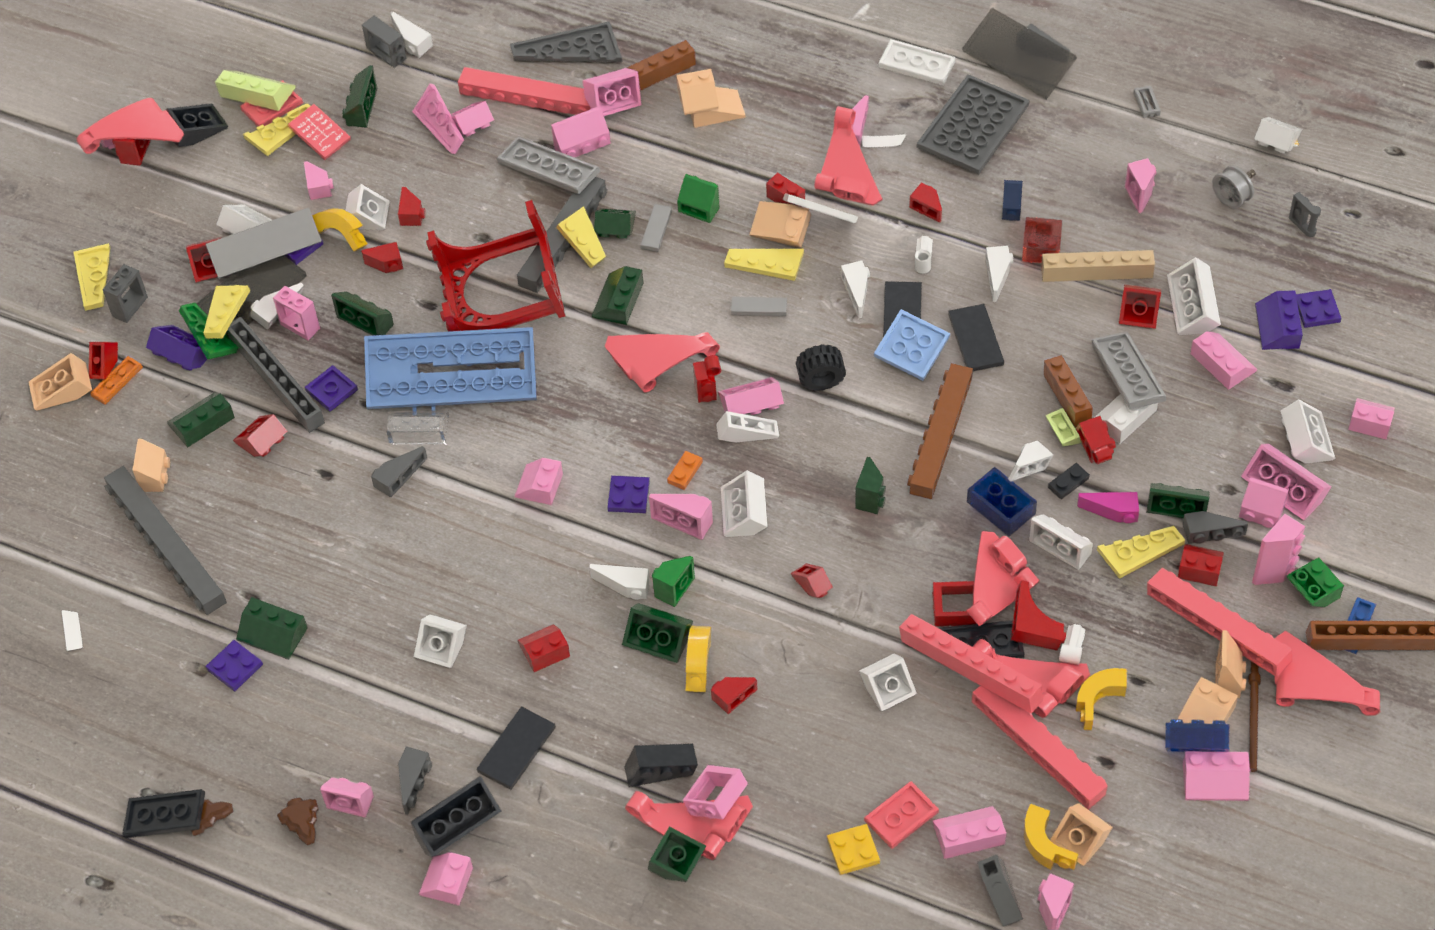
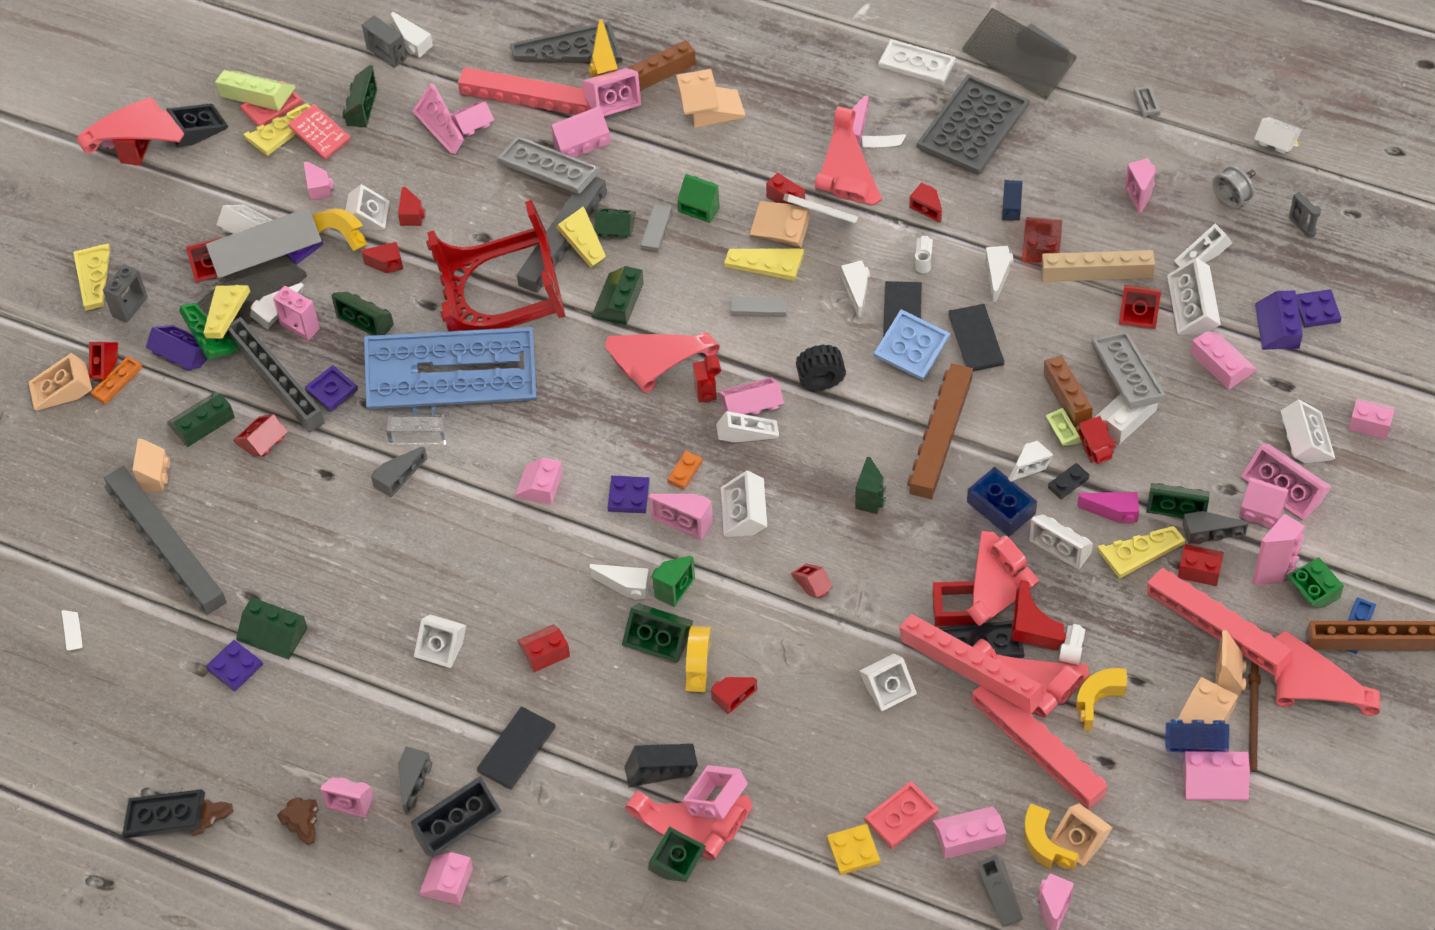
none -> yellow slope [588,19,618,78]
none -> white slope [1174,223,1233,267]

